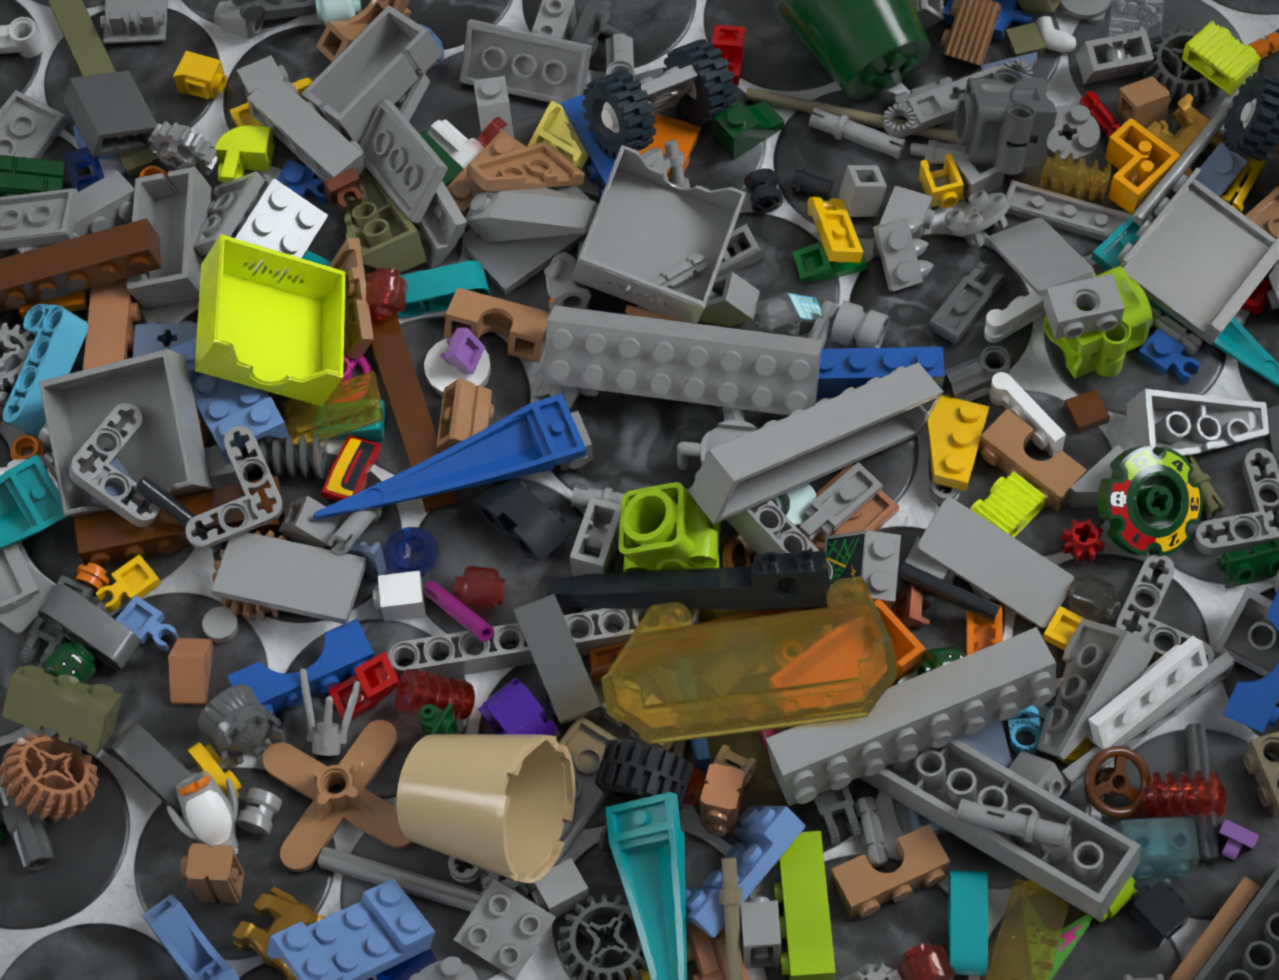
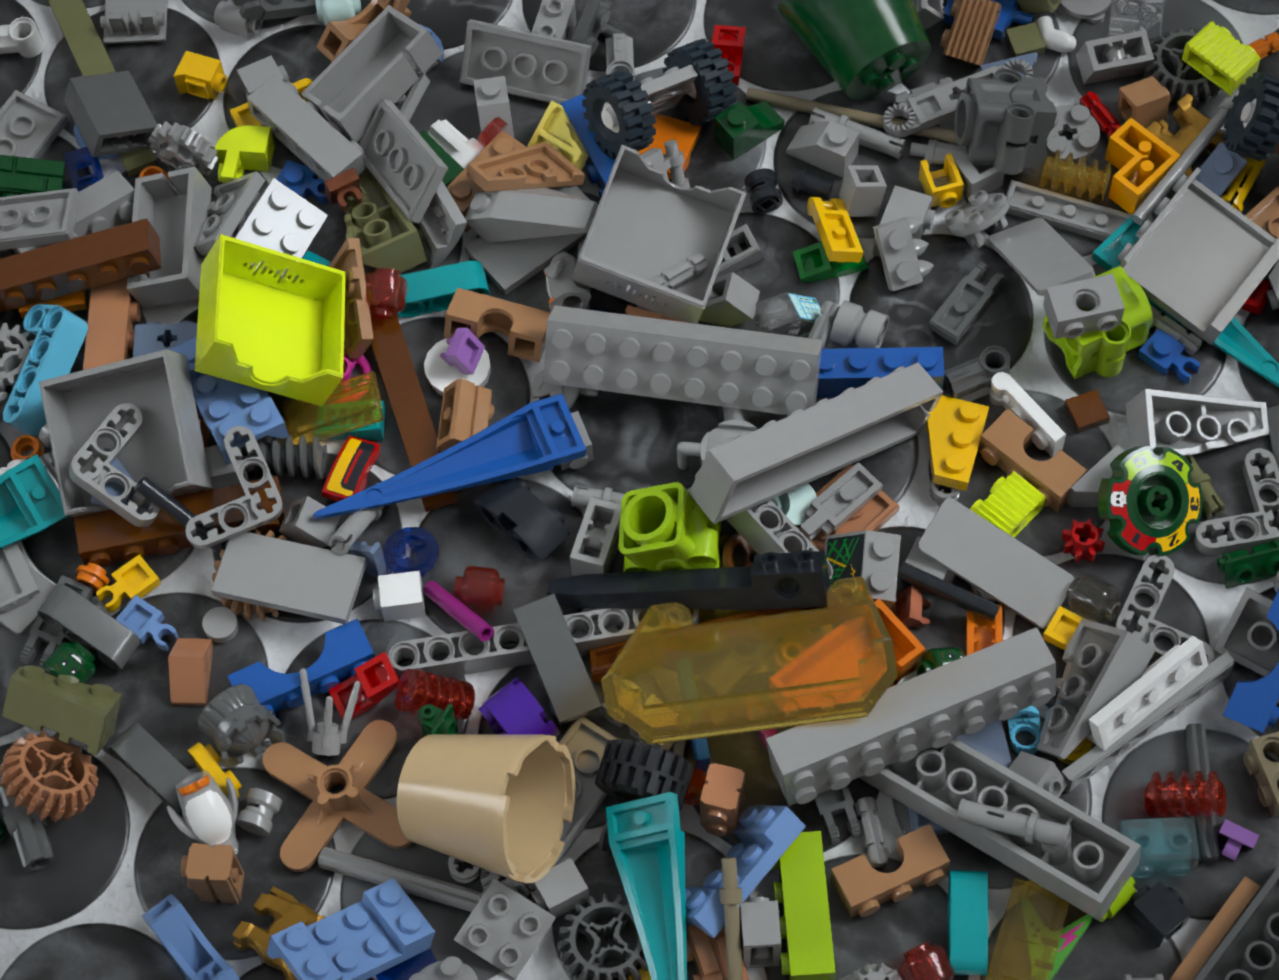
light grey bush [713,744,757,787] -> none
white plate [984,291,1046,343] -> none
reddish brown piece [1084,746,1151,819] -> none
none -> light grey slope [786,120,859,178]

